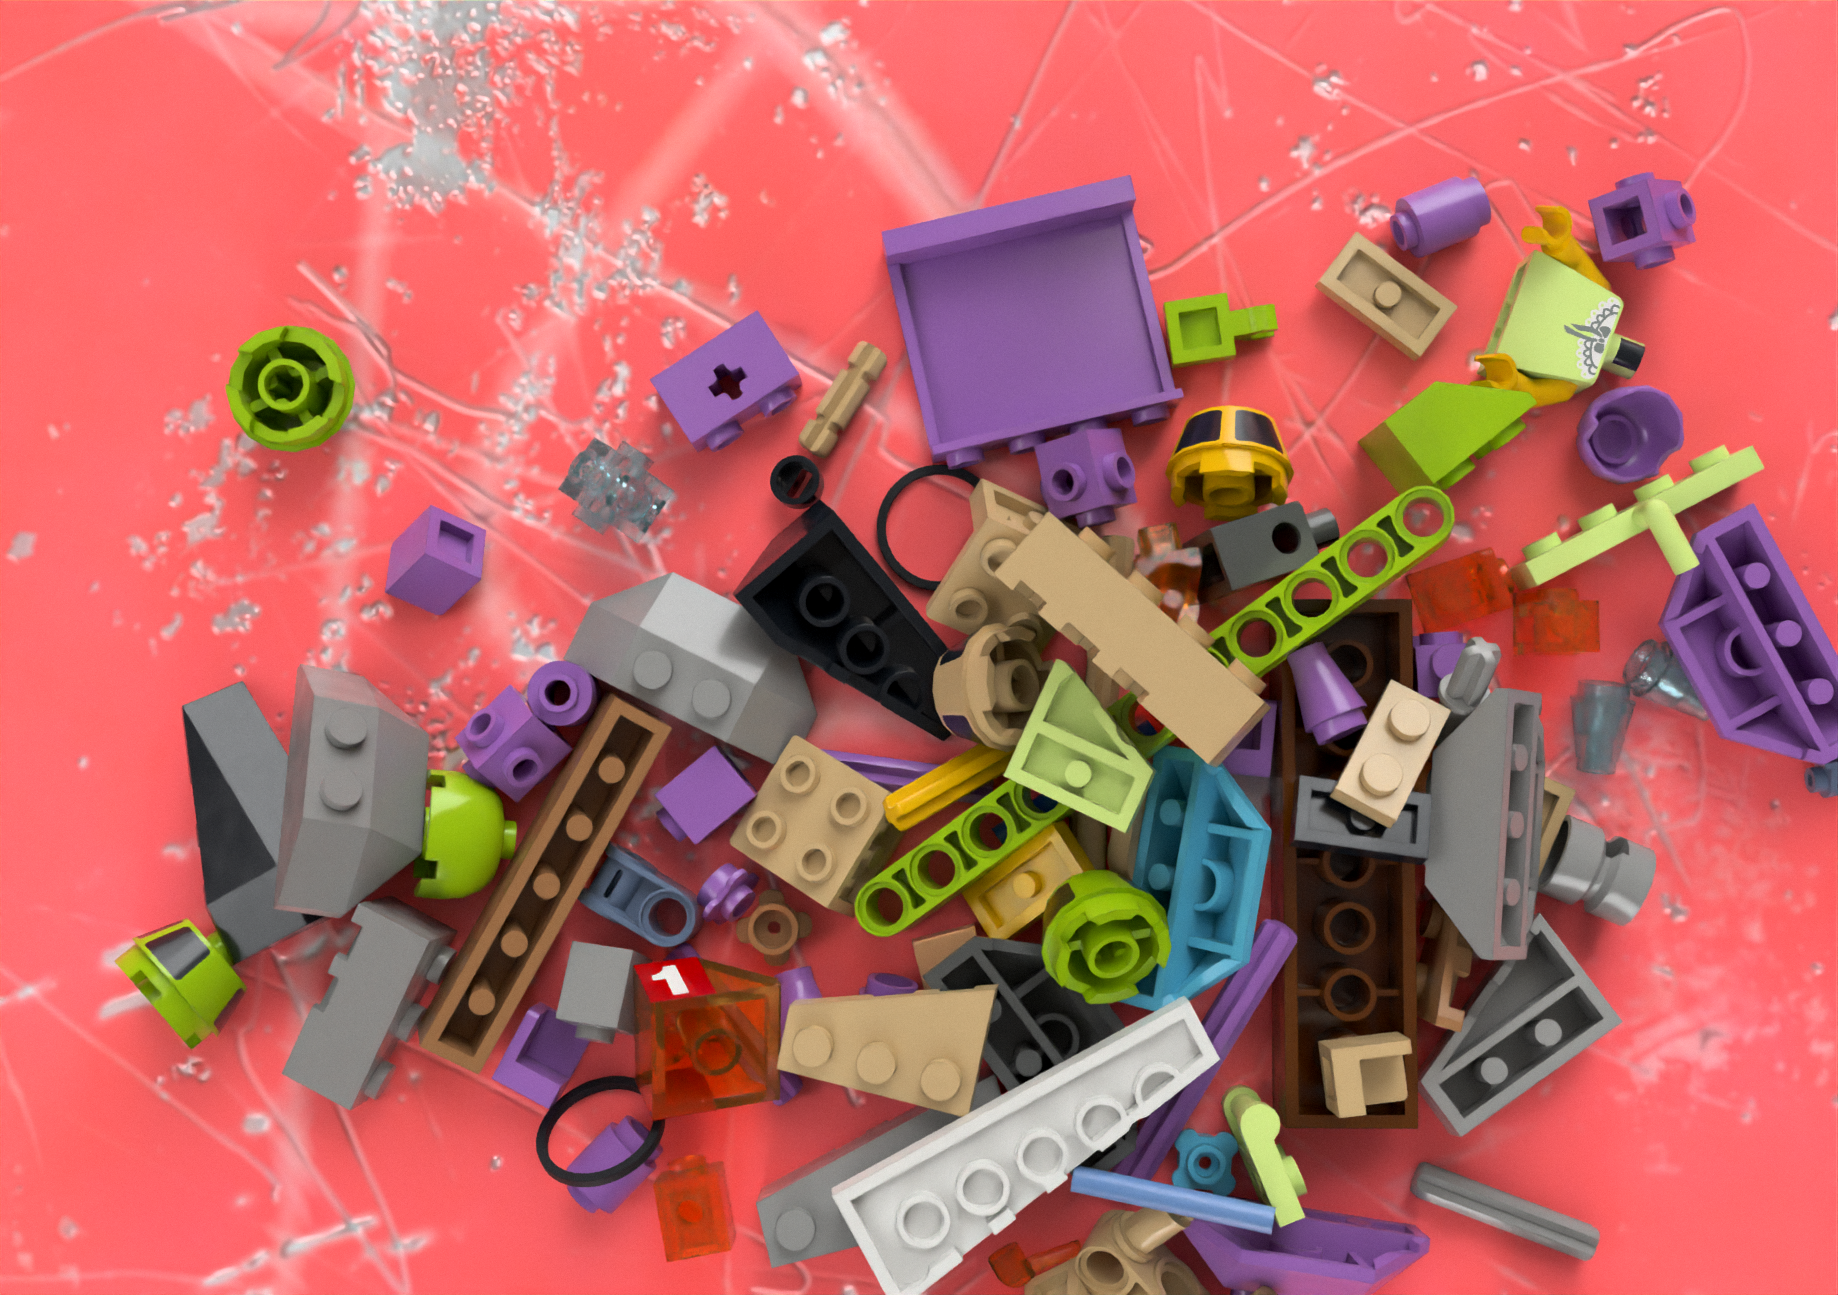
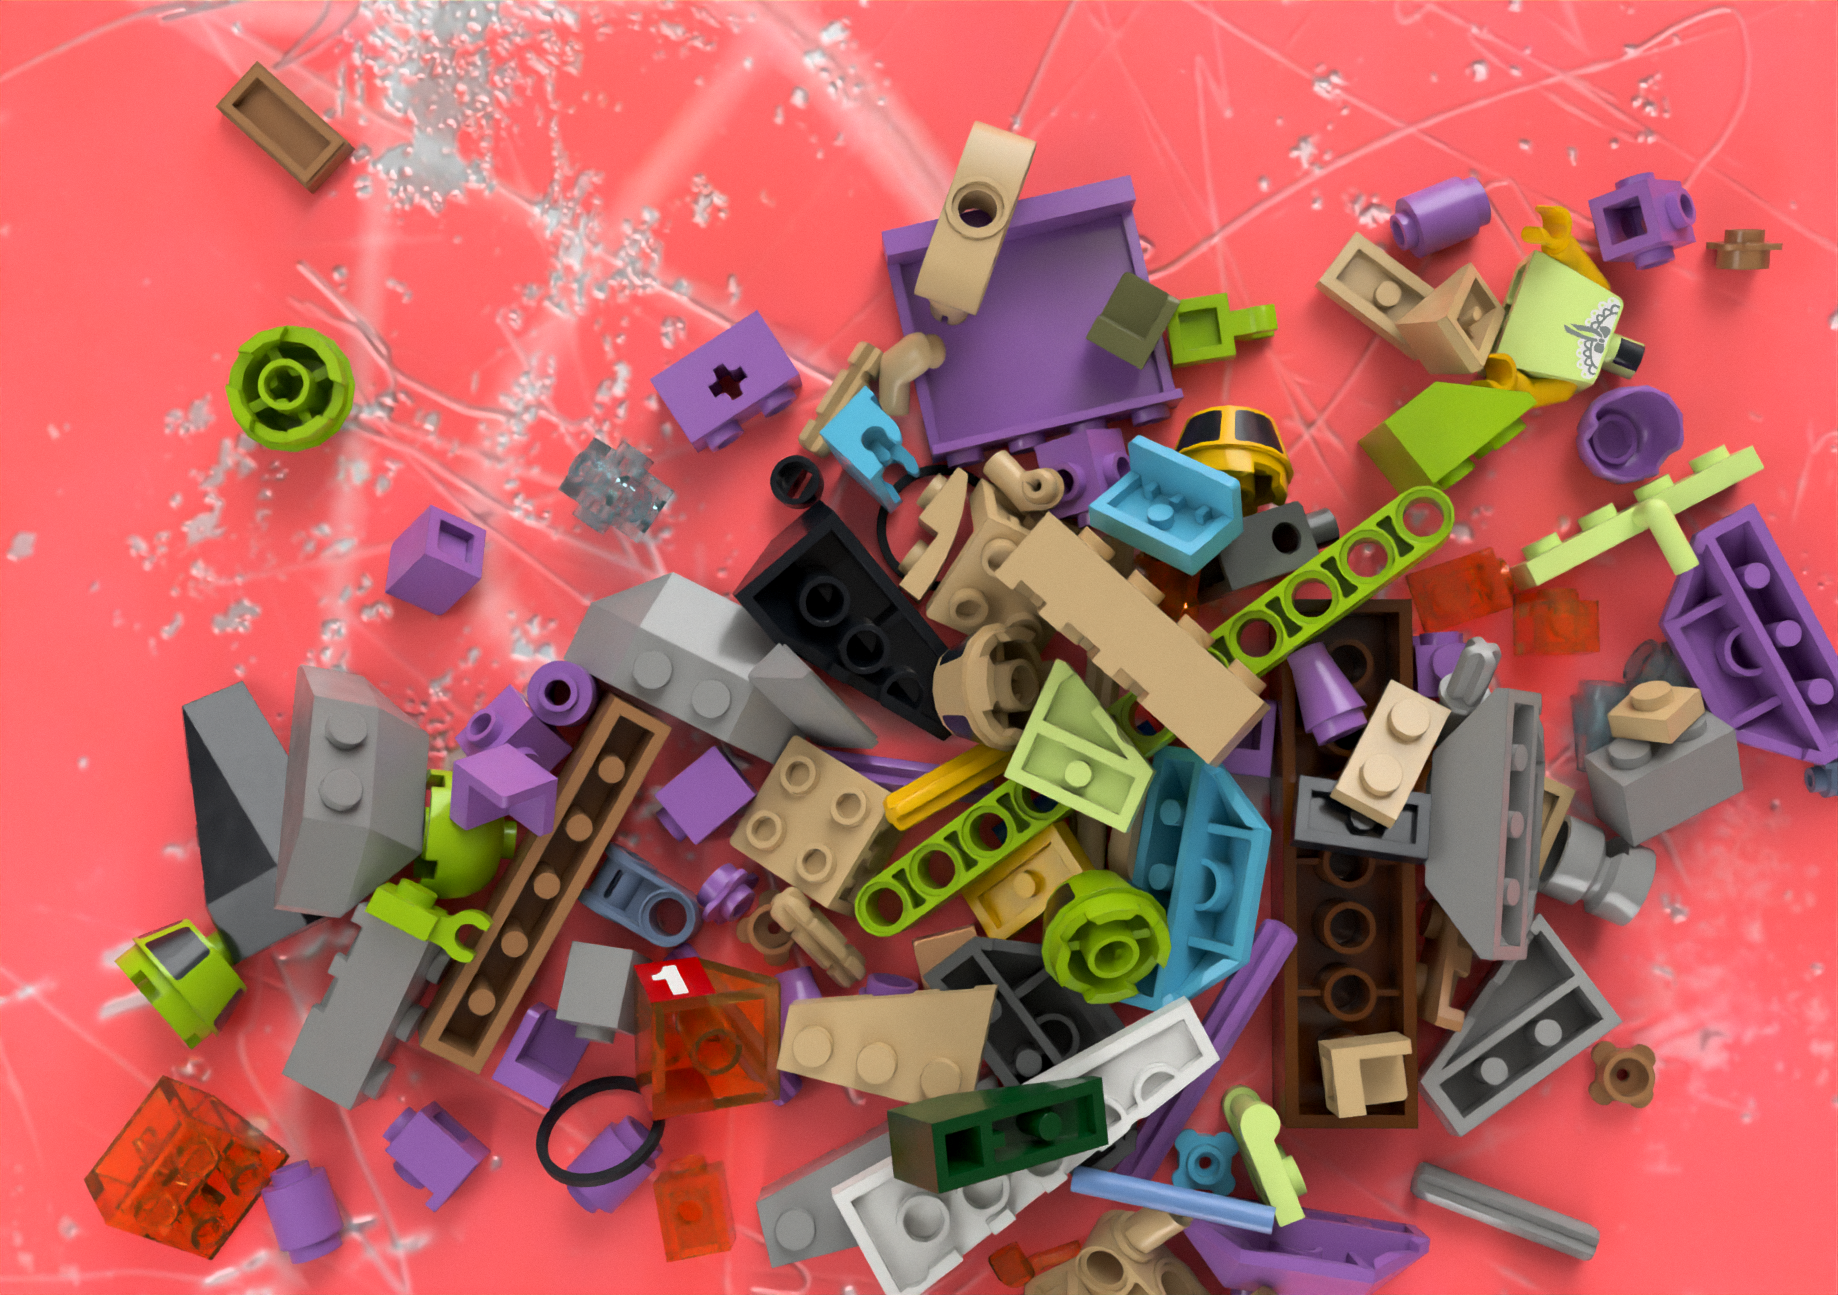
none -> clear orange slope [84,1075,290,1261]
none -> medium nougat tile [215,61,355,194]
none -> medium lavender brick [261,1160,344,1264]
none -> lime plate [365,878,494,963]
none -> medium lavender brick [382,1100,491,1213]
none -> medium lavender panel [450,743,558,837]
none -> light grey slope [748,643,879,749]
none -> tan axle [770,887,867,988]
none -> medium azure hinge [819,385,920,514]
none -> tan arm [879,332,946,416]
none -> dark green slope [887,1076,1109,1194]
none -> tan slope [897,467,968,605]
none -> tan piece [914,120,1037,325]
none -> tan arm [983,450,1065,513]
none -> olive panel [1085,272,1181,370]
none -> medium azure bracket [1088,435,1244,576]
none -> tan slope [1394,262,1506,375]
none -> light grey brick [1584,708,1744,847]
none -> medium nougat plate [1588,1041,1656,1108]
none -> tan plate [1607,681,1705,744]
none -> medium nougat plate [1706,229,1783,270]

